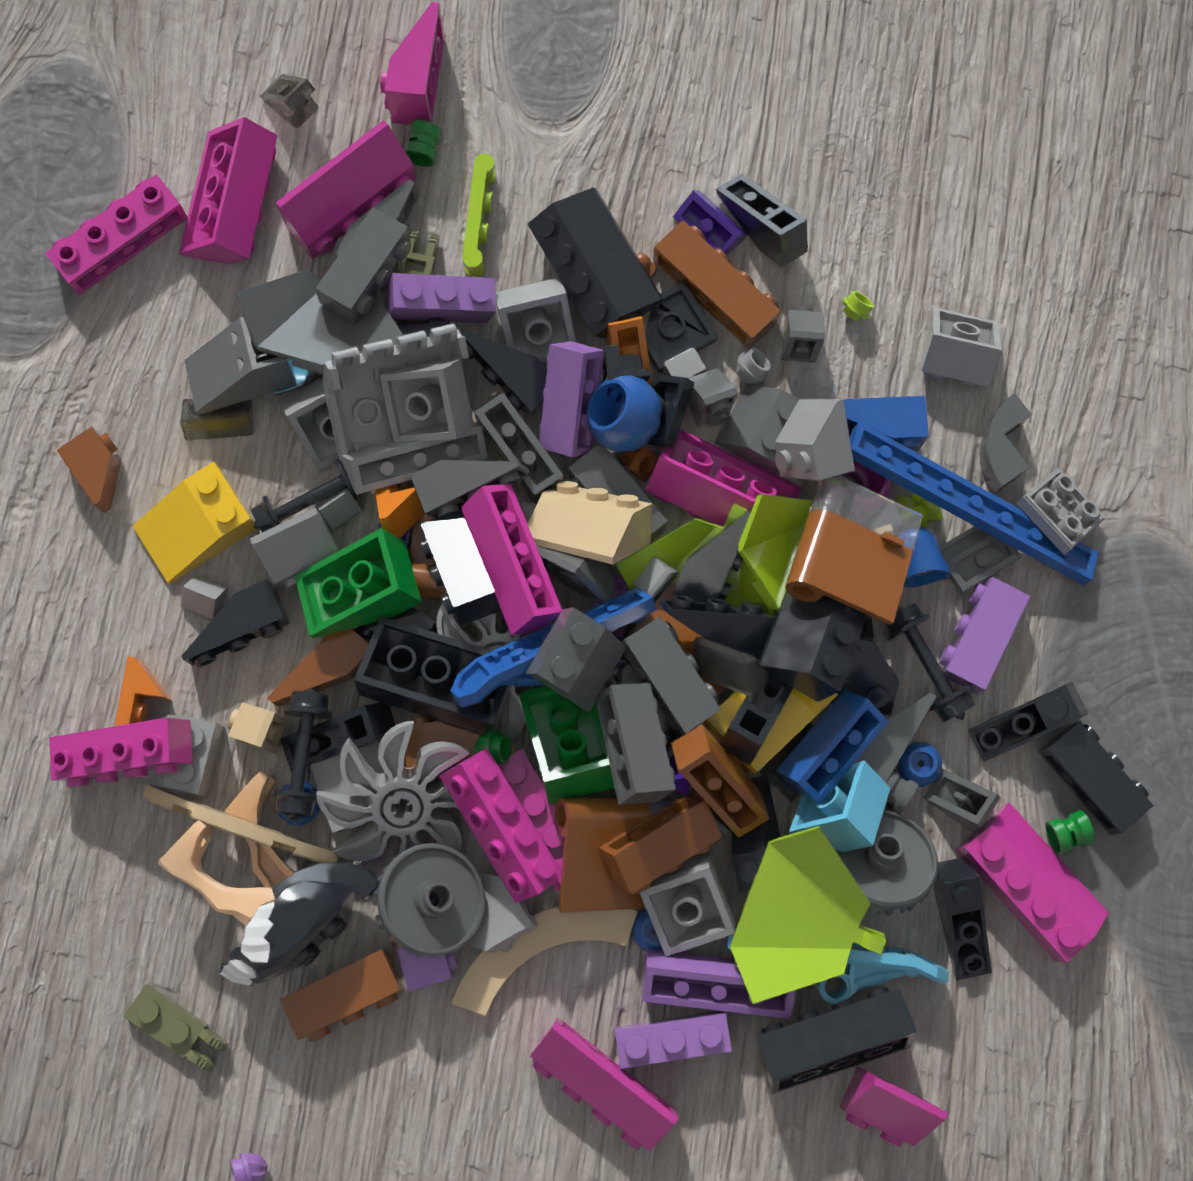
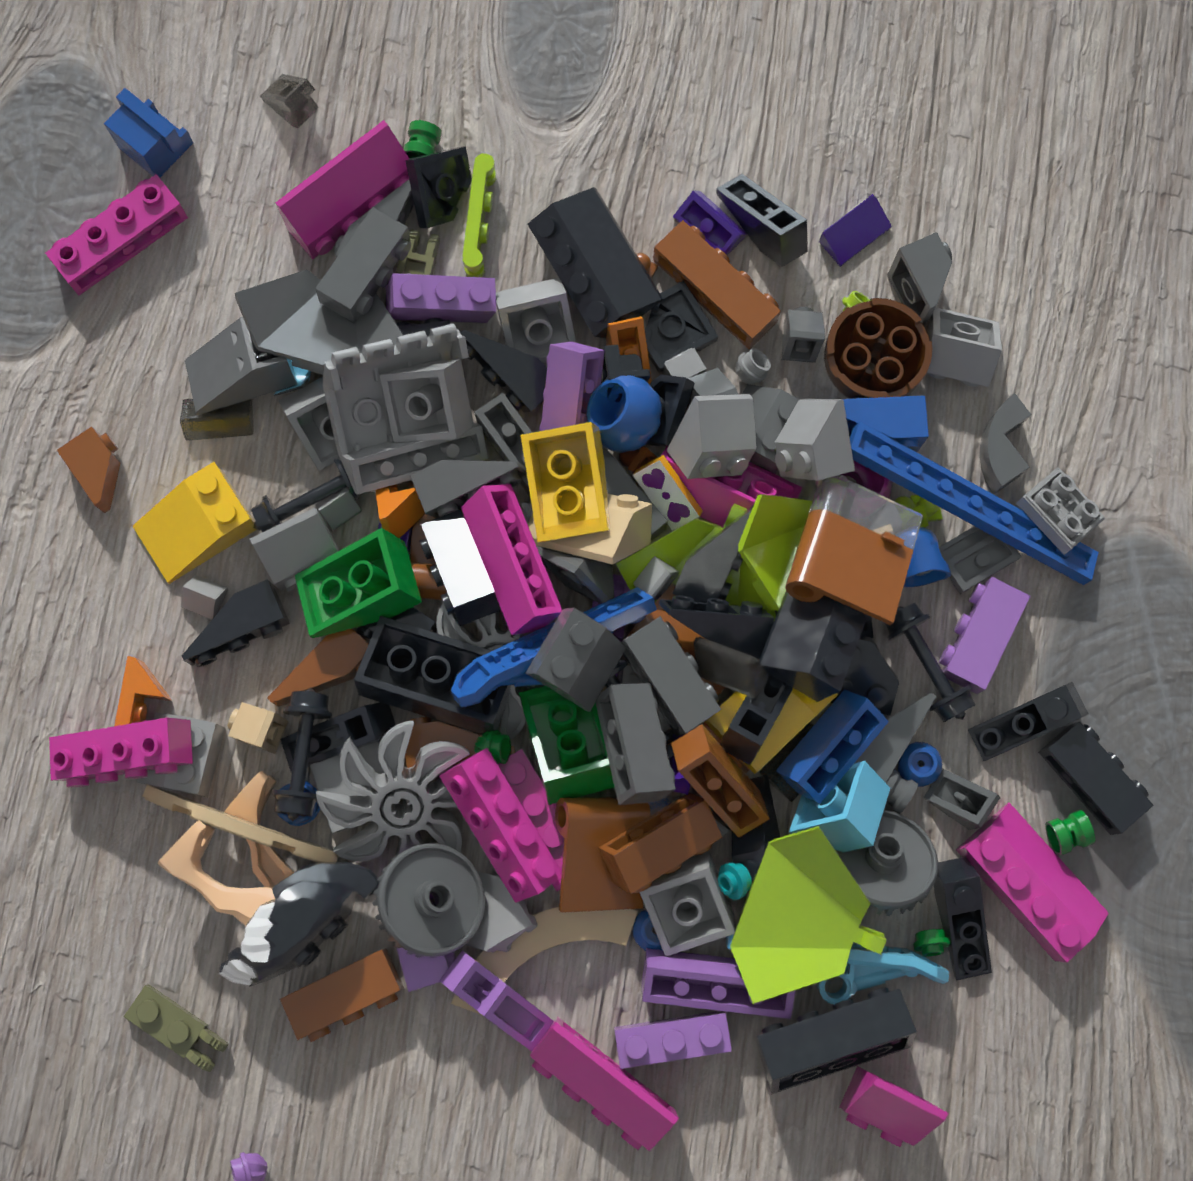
dark pink slope [179,117,278,264] -> none
dark pink slope [380,1,445,125] -> none
none -> blue plate [104,88,194,178]
none -> black plate [405,146,472,229]
none -> medium lavender slope [439,950,554,1051]
none -> yellow slope [521,422,610,543]
none -> tile [633,455,703,531]
none -> light grey slope [667,394,756,479]
none -> teal plate [718,862,752,900]
none -> dark purple slope [819,194,892,267]
none -> reddish brown cylinder [824,298,932,399]
none -> dark grey slope [887,232,952,327]
none -> green plate [913,929,951,957]

